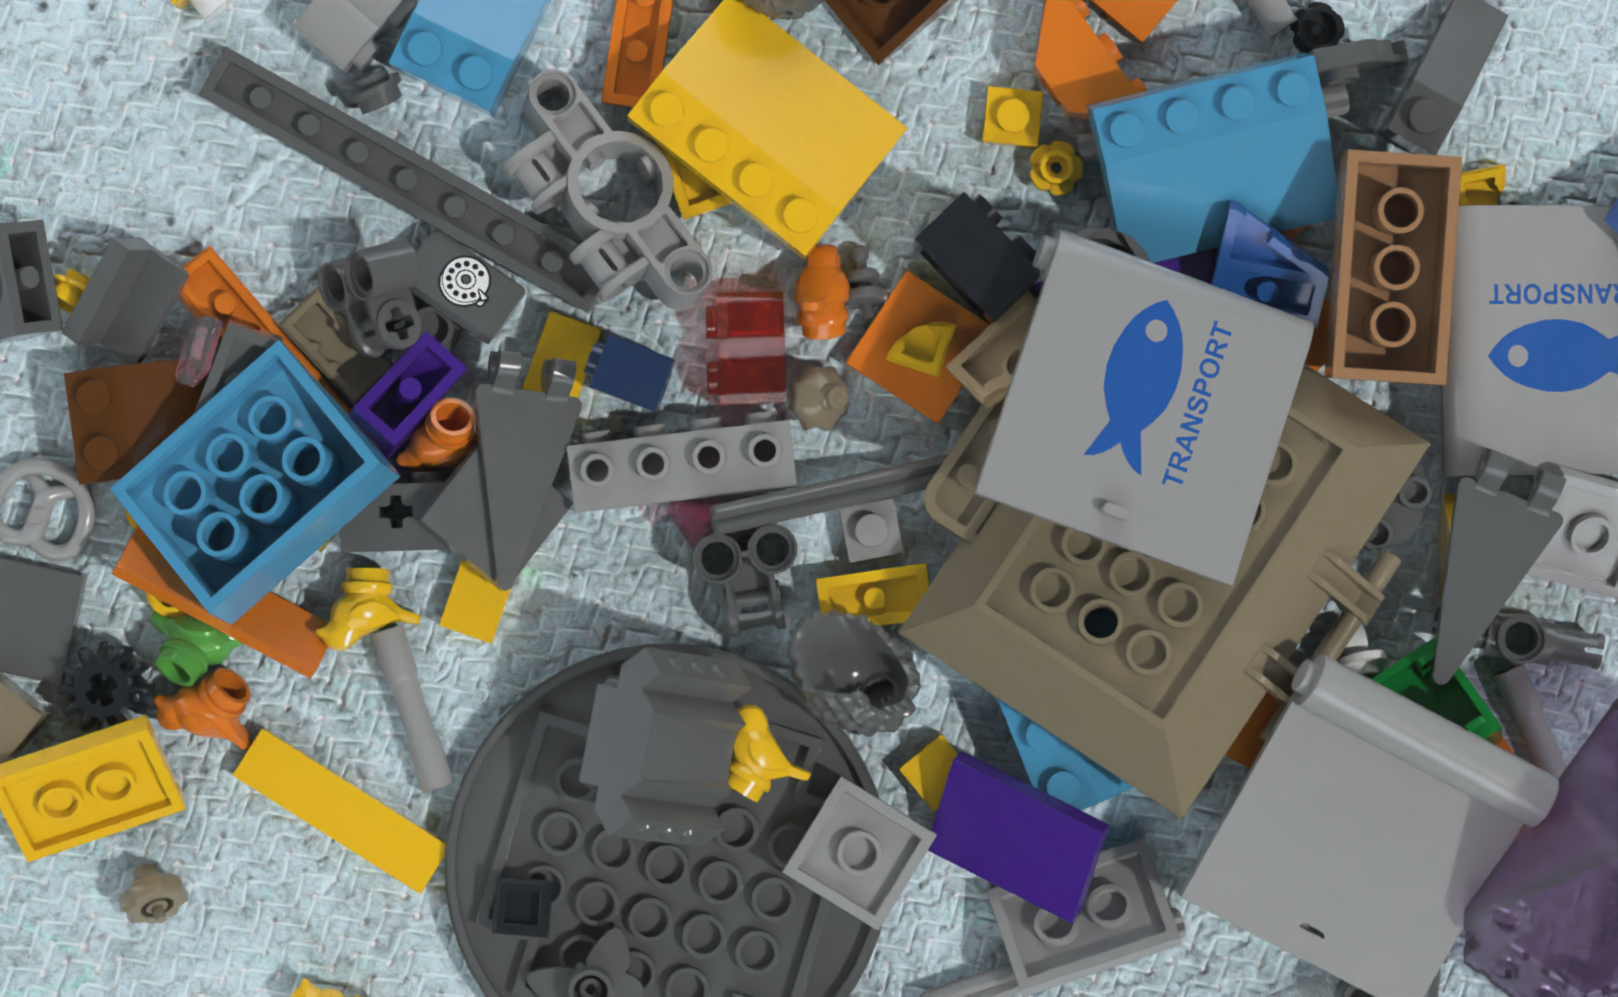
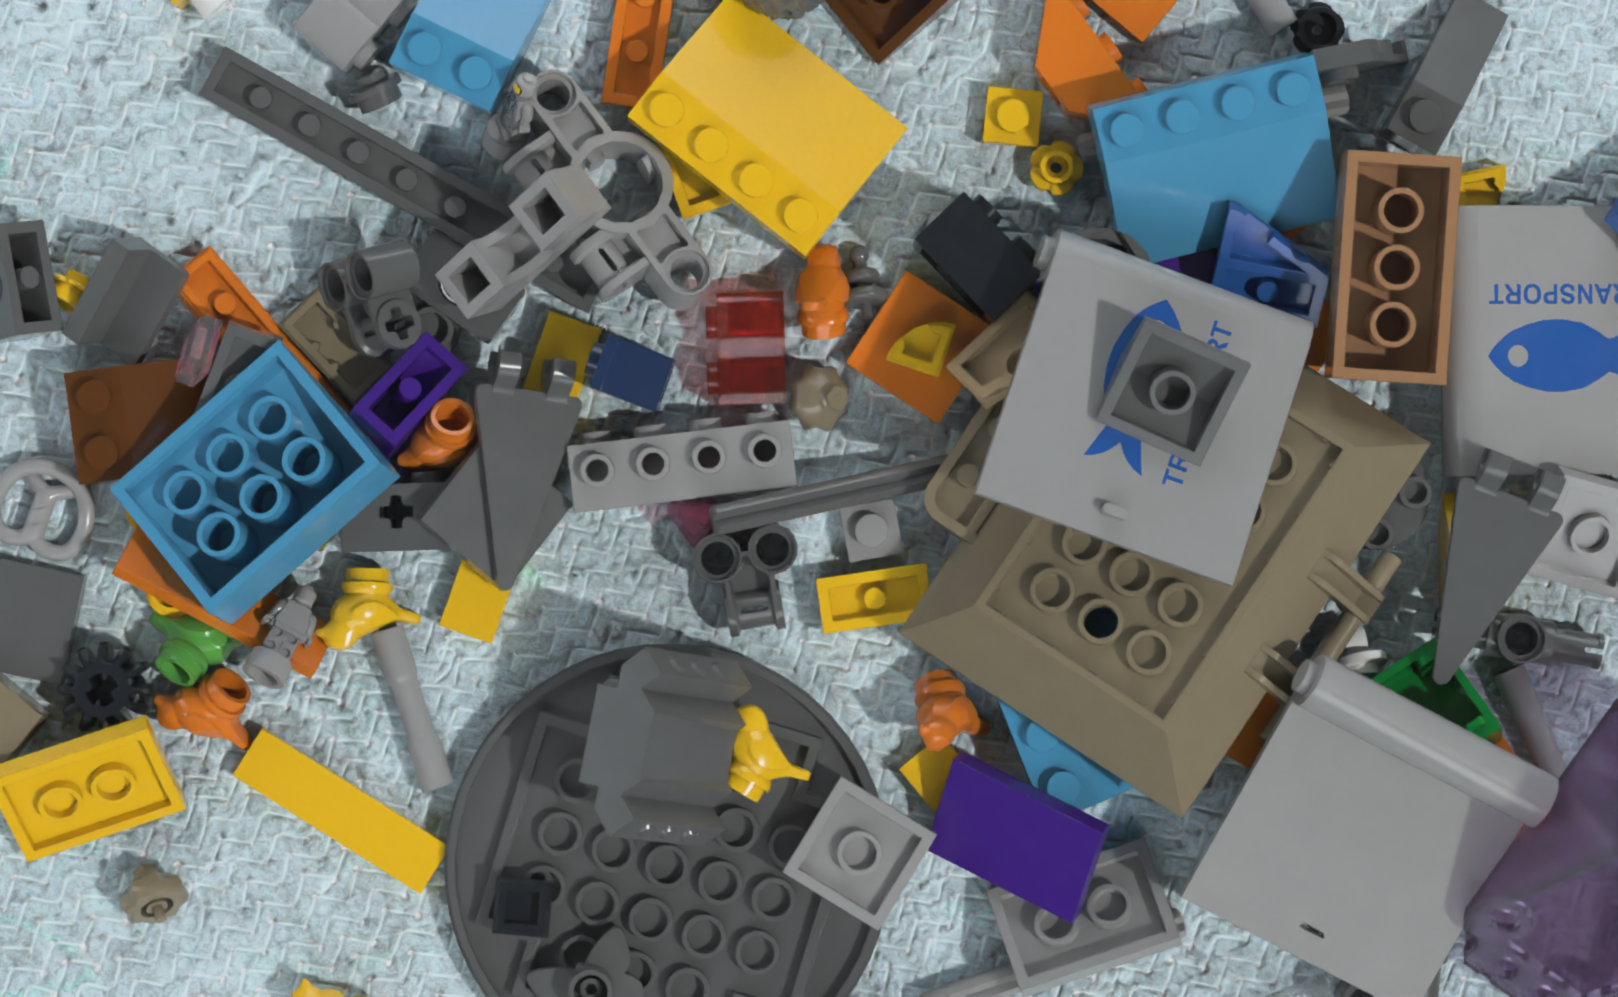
dark grey piece [787,610,921,737] -> none
none -> light grey piece [242,584,317,689]
none -> light grey arch [435,163,611,319]
none -> light grey piece [481,72,538,161]
none -> orange animal [914,669,991,752]
none -> dark grey slope [1095,316,1251,467]

